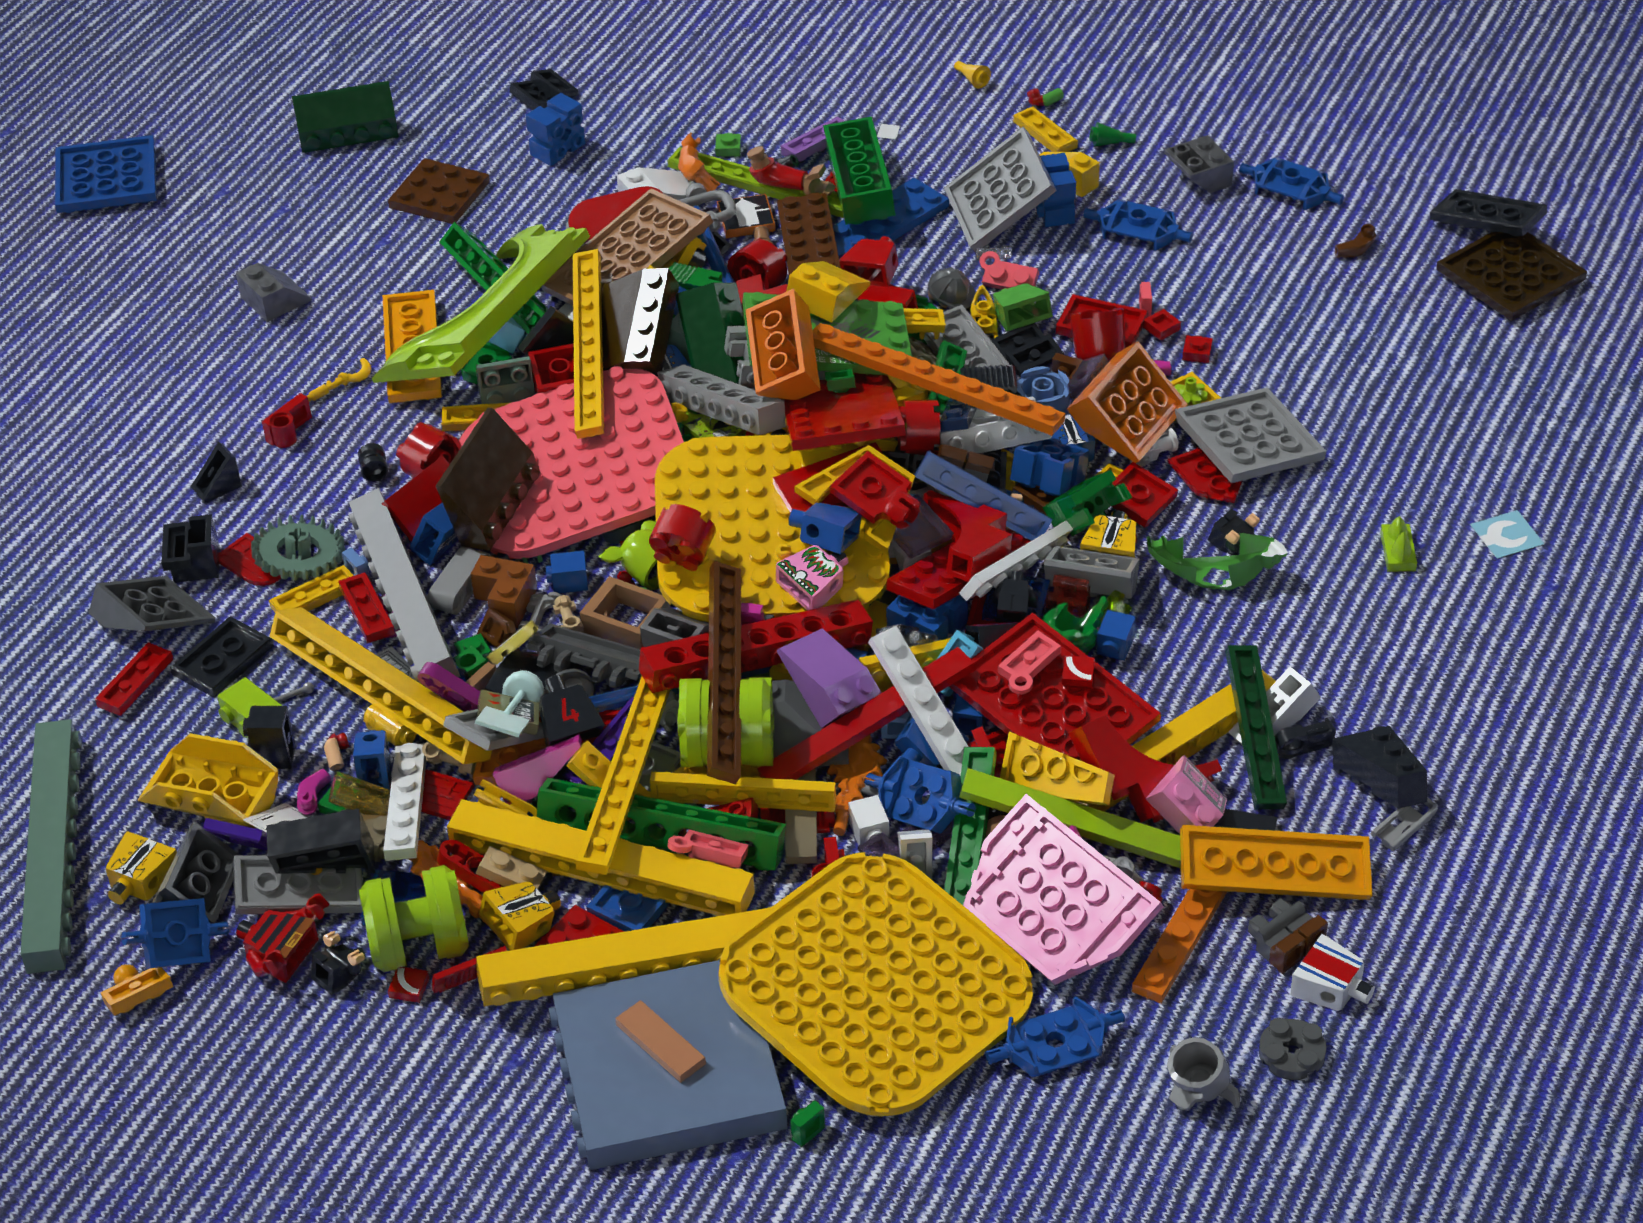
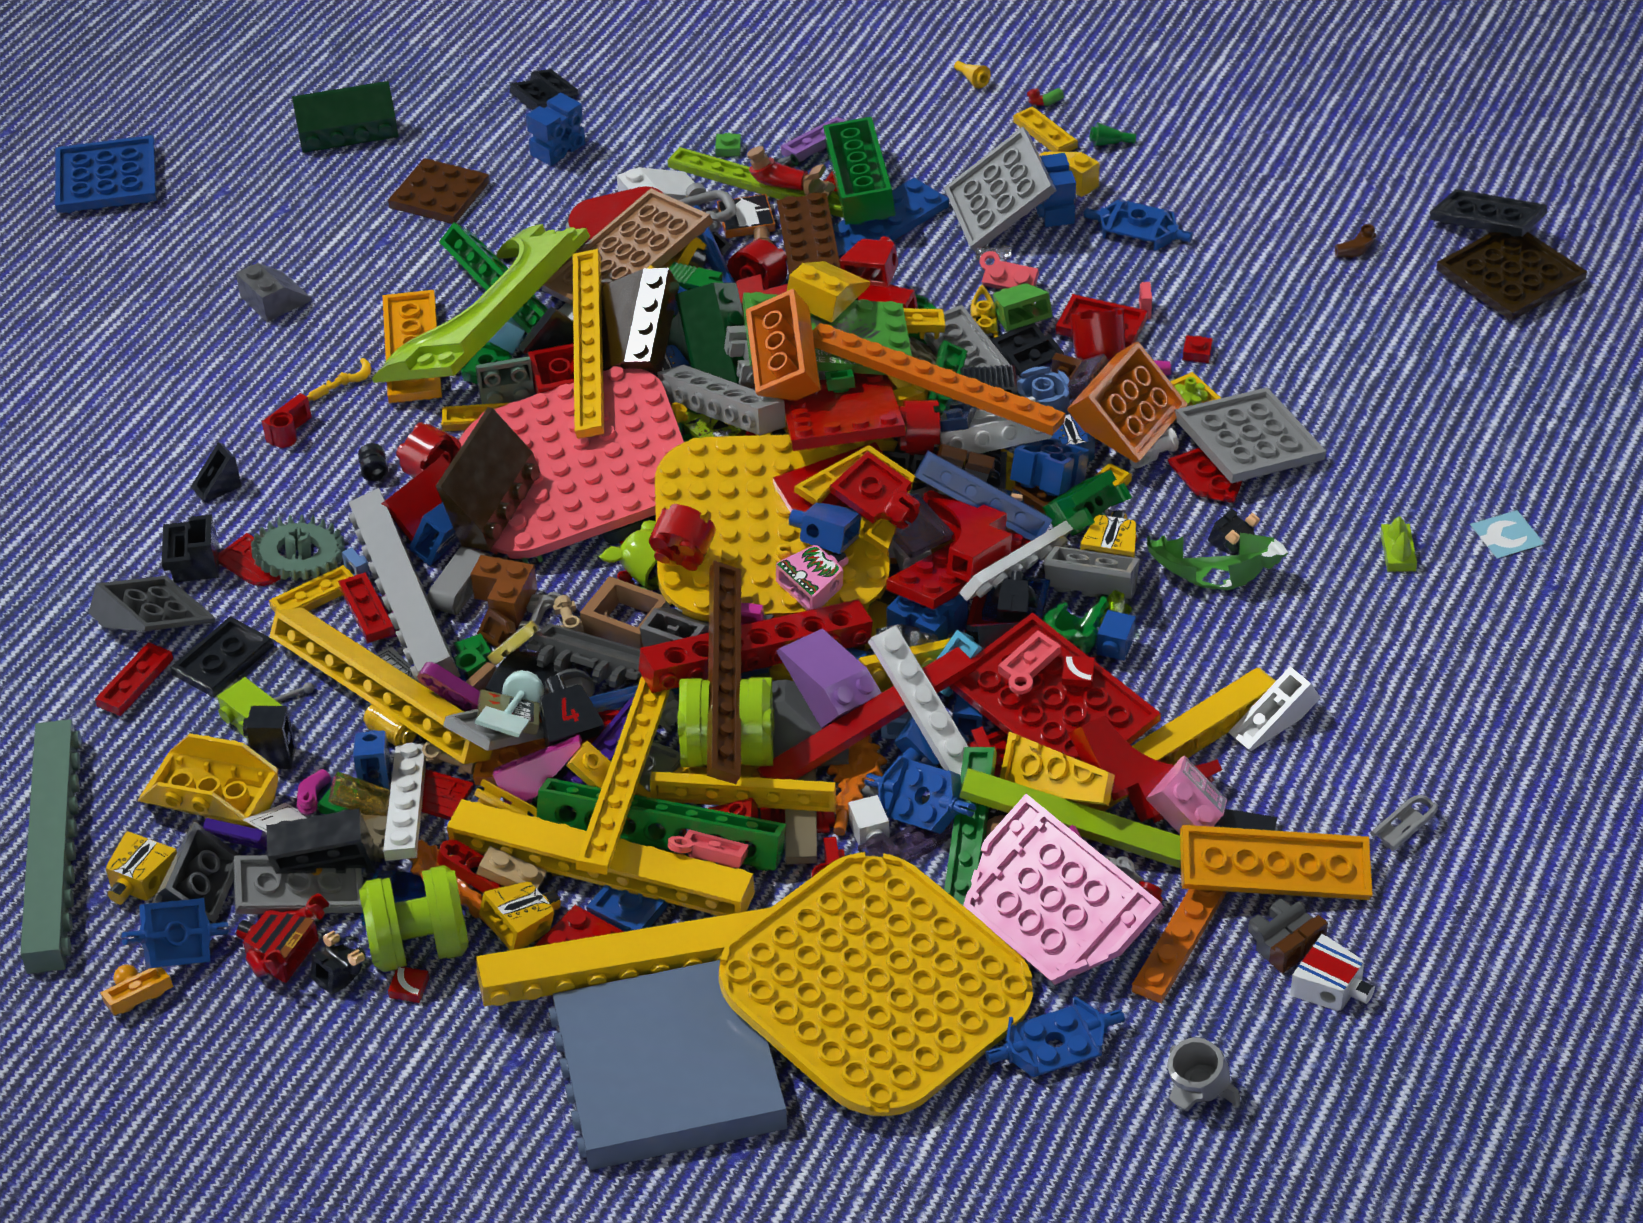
light nougat arm [324,733,349,771] -> none
red window [432,946,507,993] -> none
blue brick [545,550,588,594] -> none
nougat tile [615,1000,706,1083] -> none
orange arm [678,132,720,192] -> none
green plate [791,1100,825,1147] -> none
white sticker [877,124,900,139] -> none
white slope [898,830,932,879] -> none
dark grey piece [927,267,976,310] -> none
clear red brick [1046,575,1091,618] -> none
red plate [1111,462,1178,528] -> none
red plate [1143,309,1181,340] -> none
flat silver slope [1164,135,1234,193] -> none
dark green plate [1225,645,1287,810] -> none
blue plate [1239,157,1344,210] -> none
dark grey plate [1259,1018,1326,1080] -> none
black piece [1274,718,1336,759] -> none
black wedge [1332,726,1427,809] -> none

